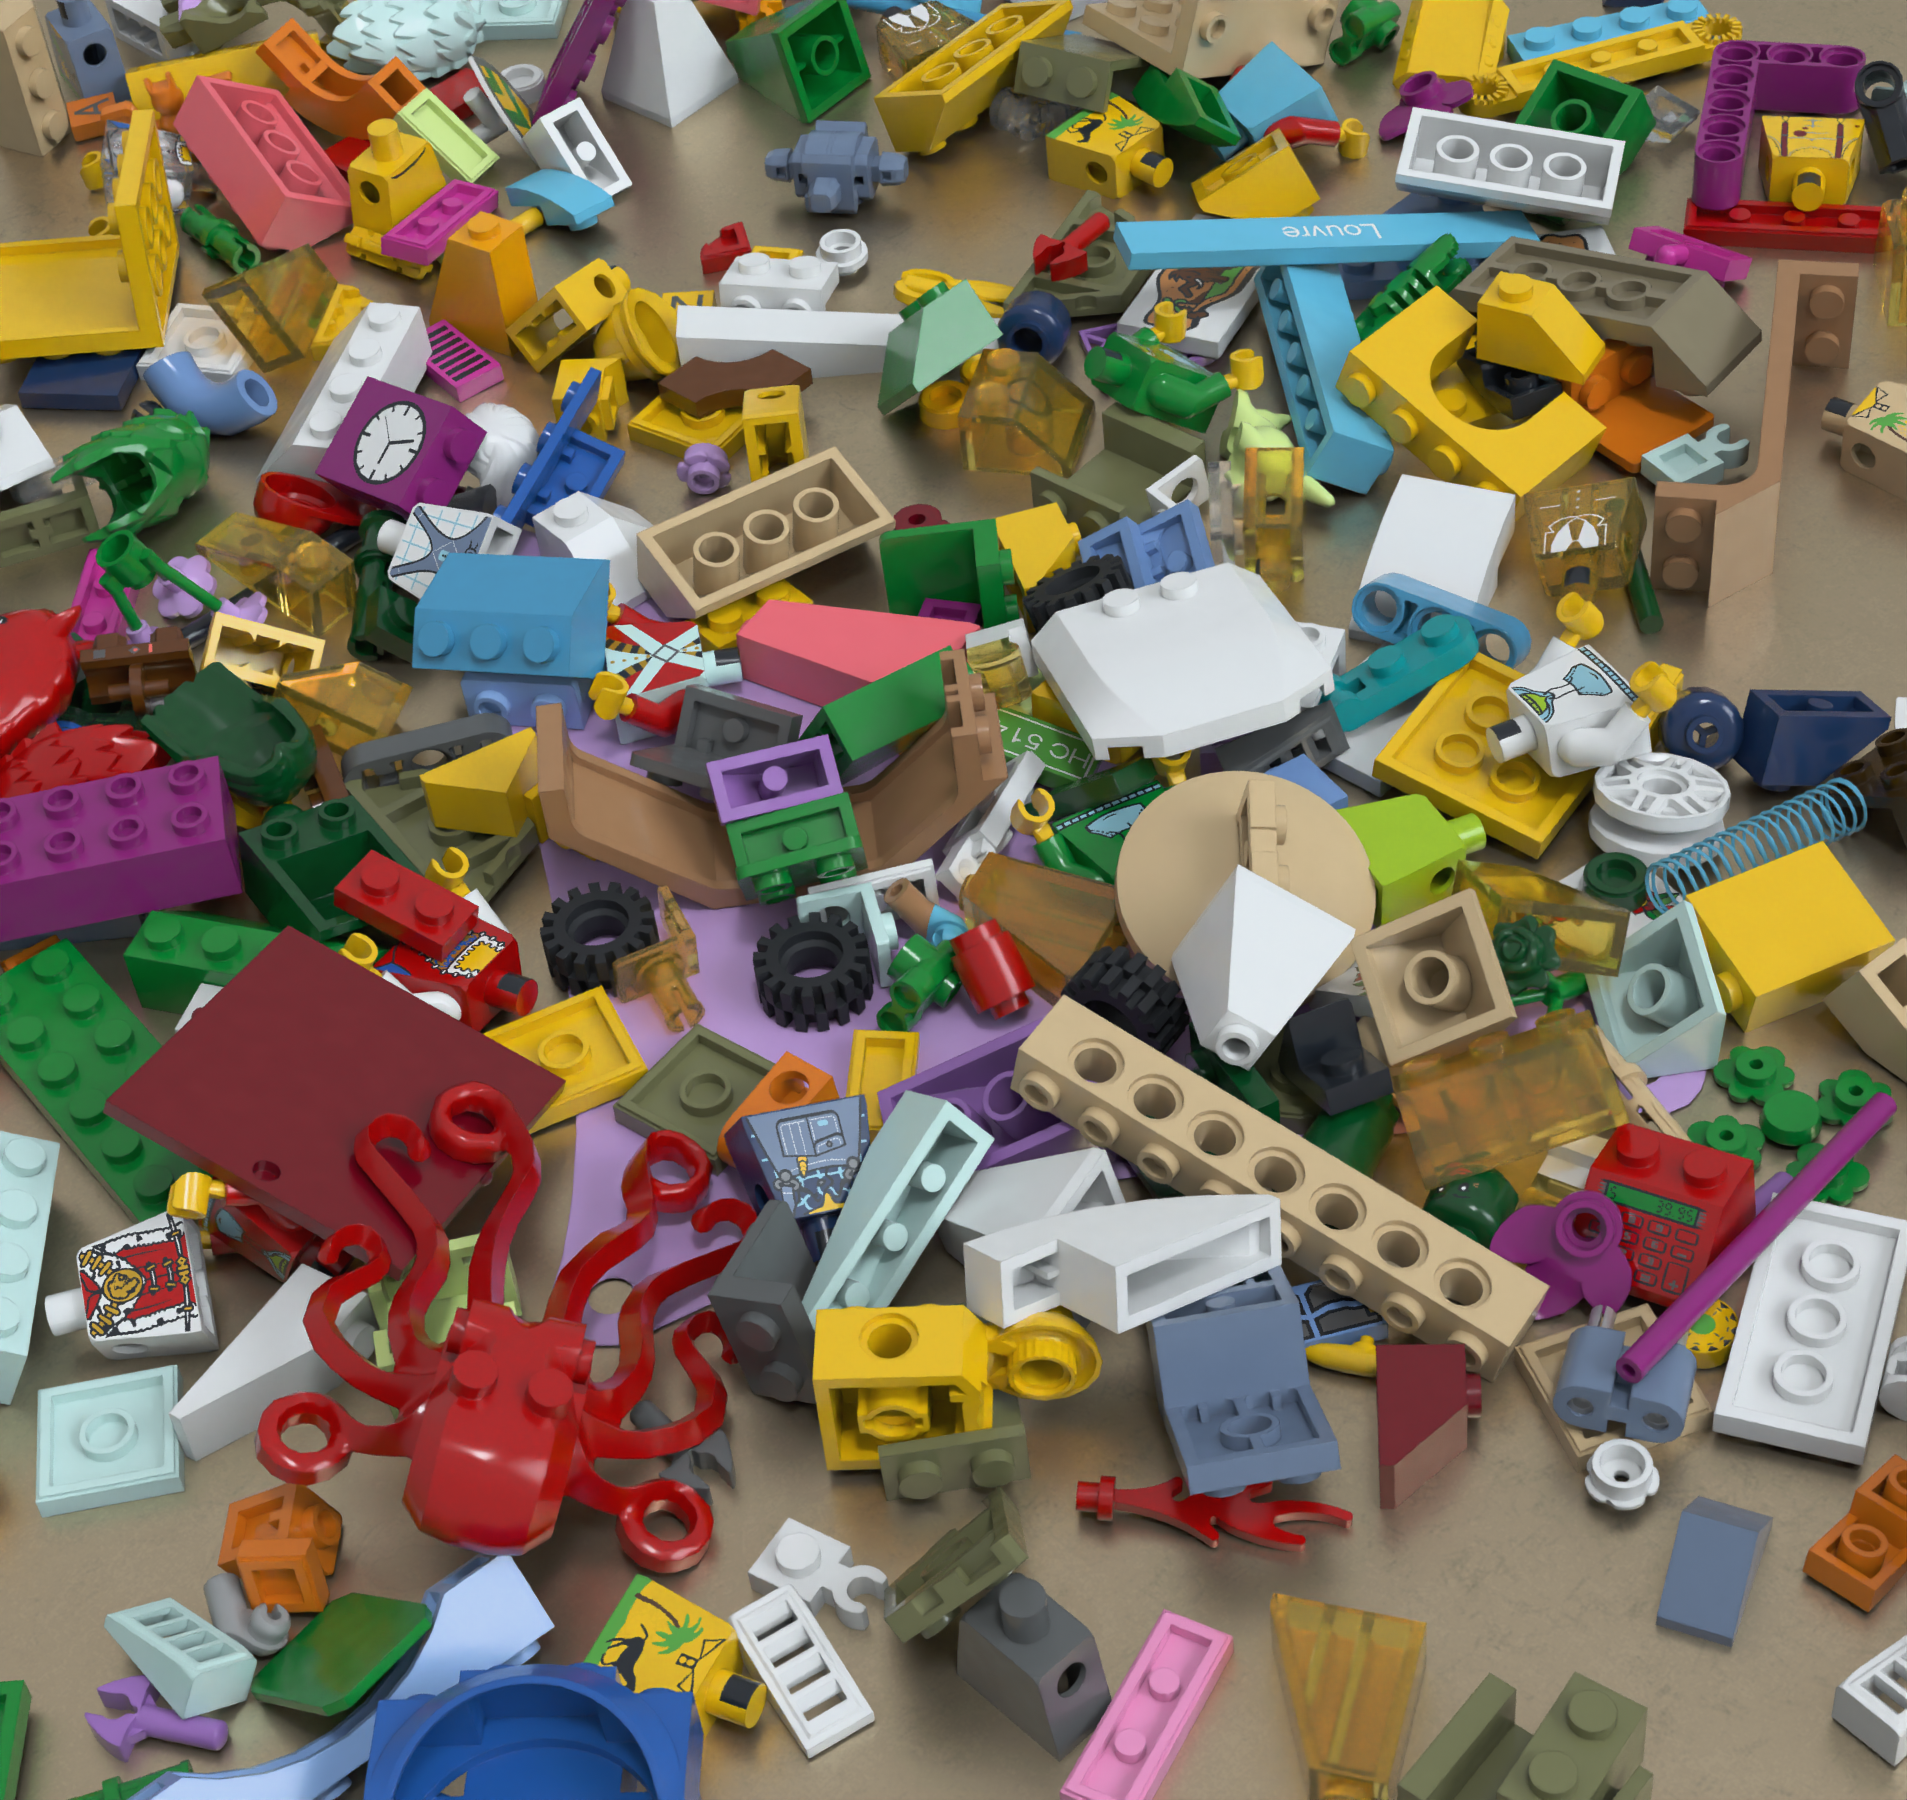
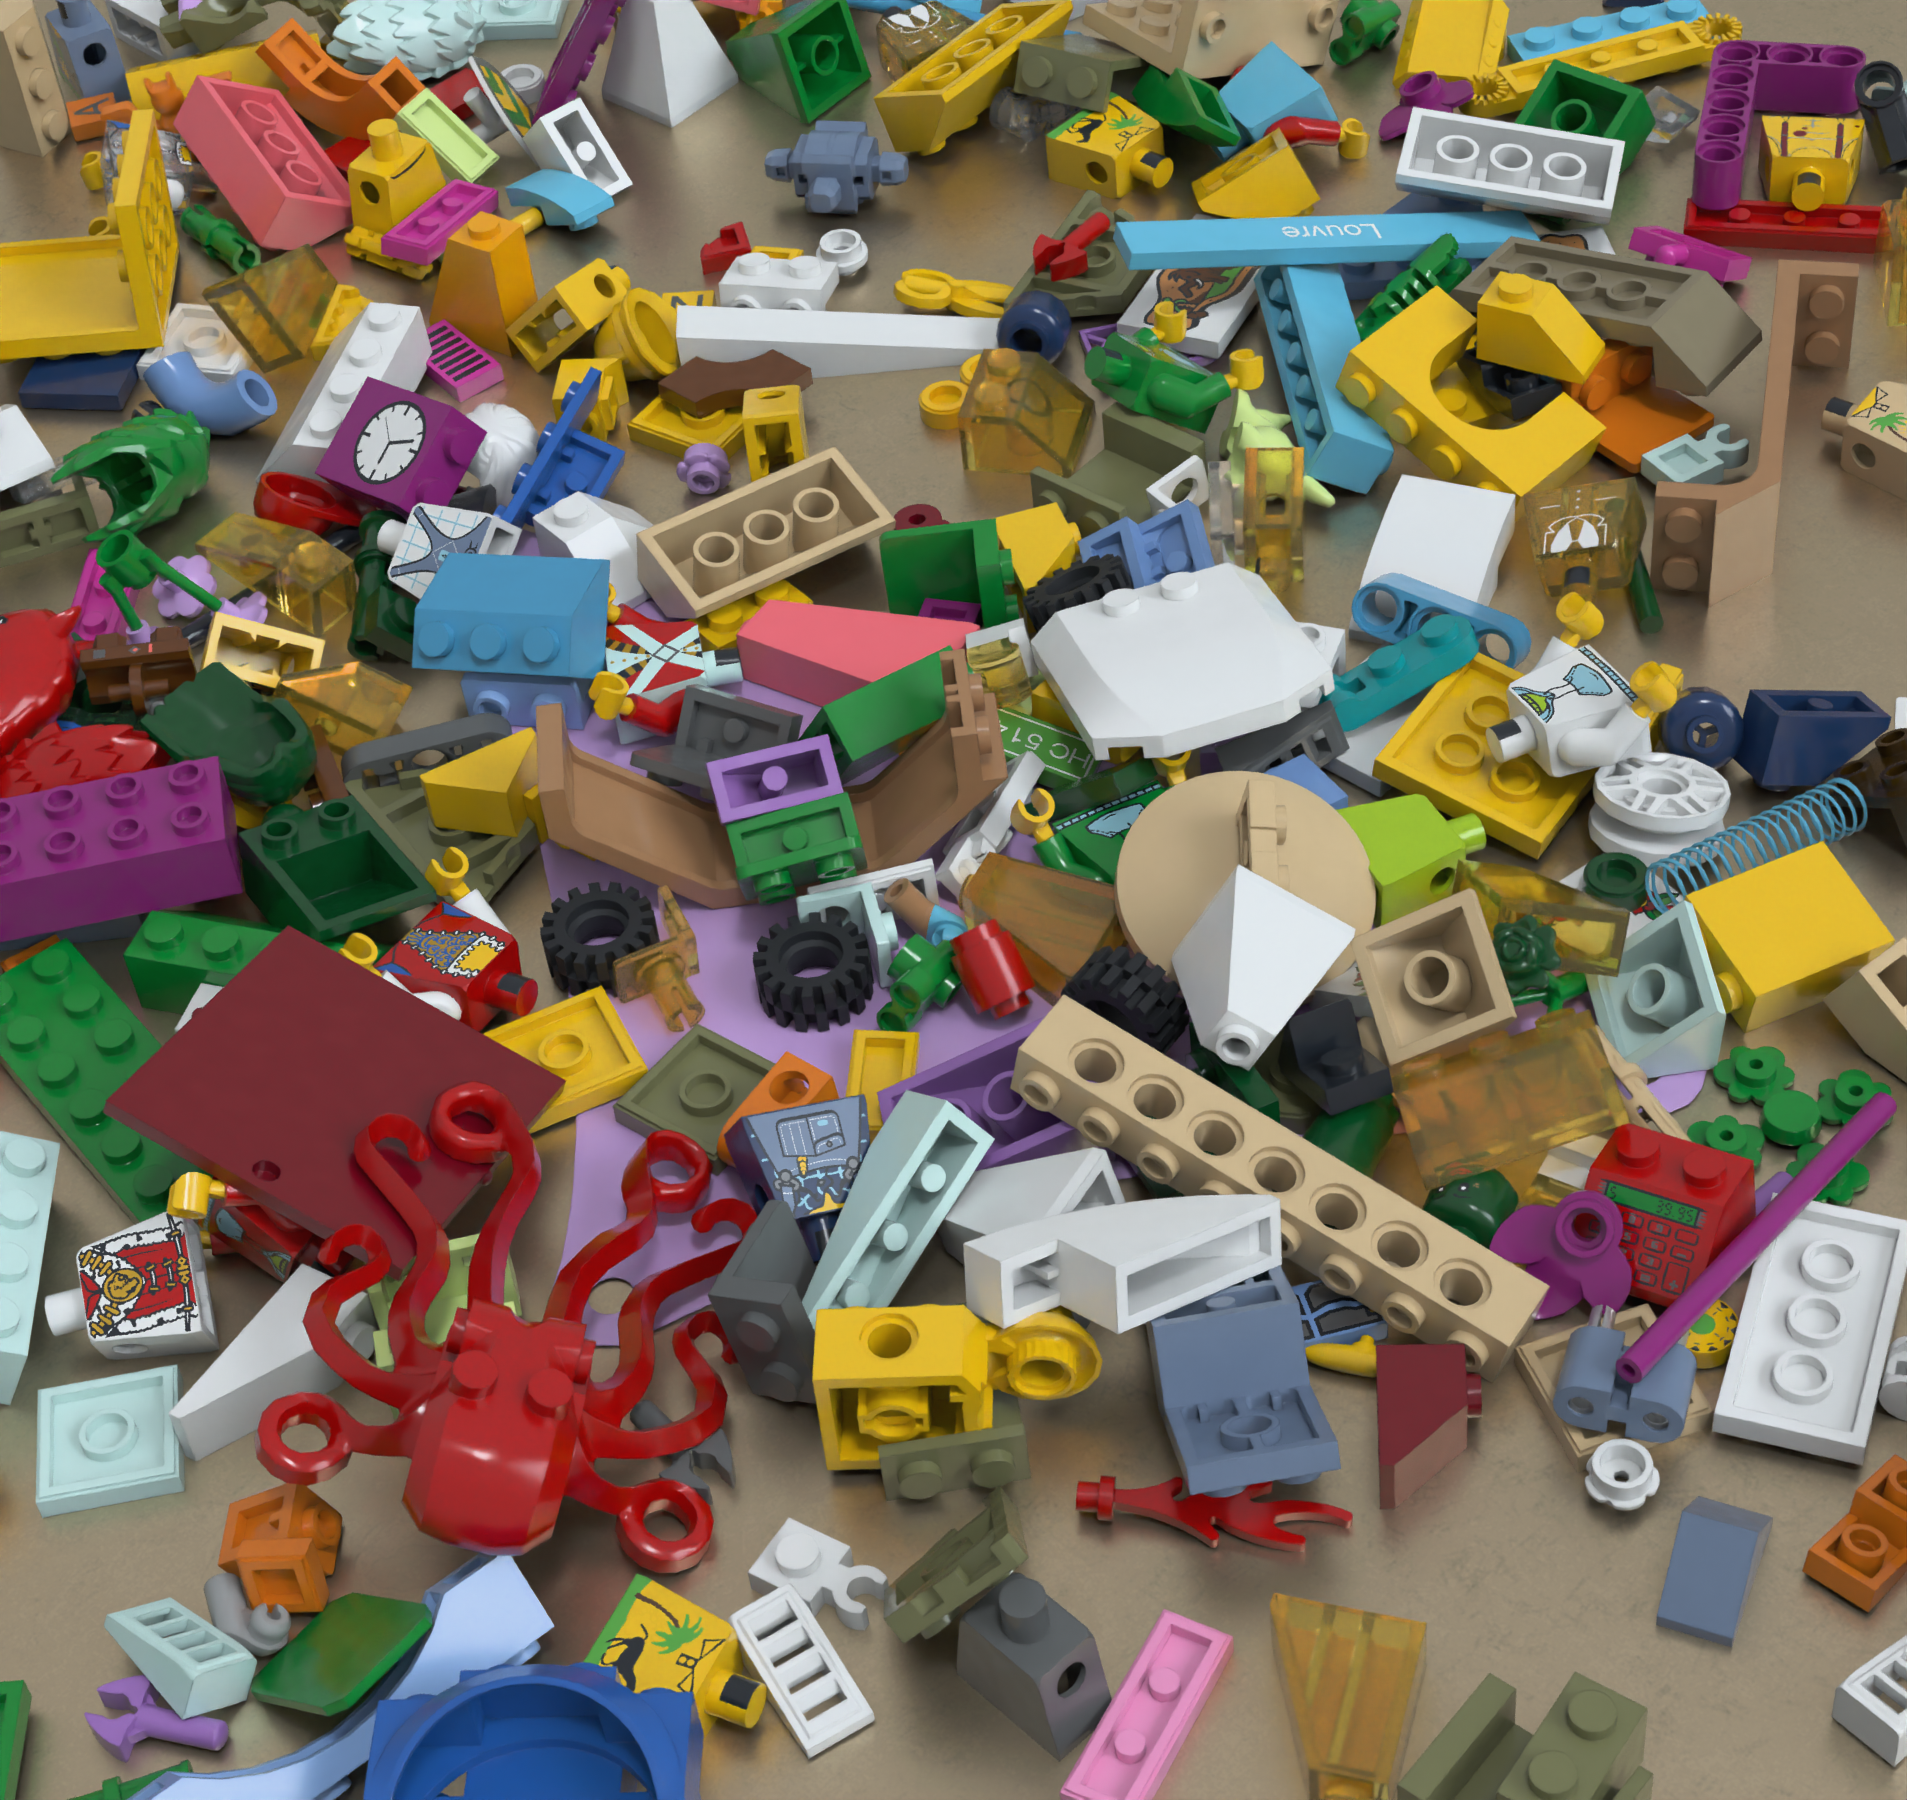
red plate [334,850,479,963] -> none
slope [877,279,1003,416] -> none

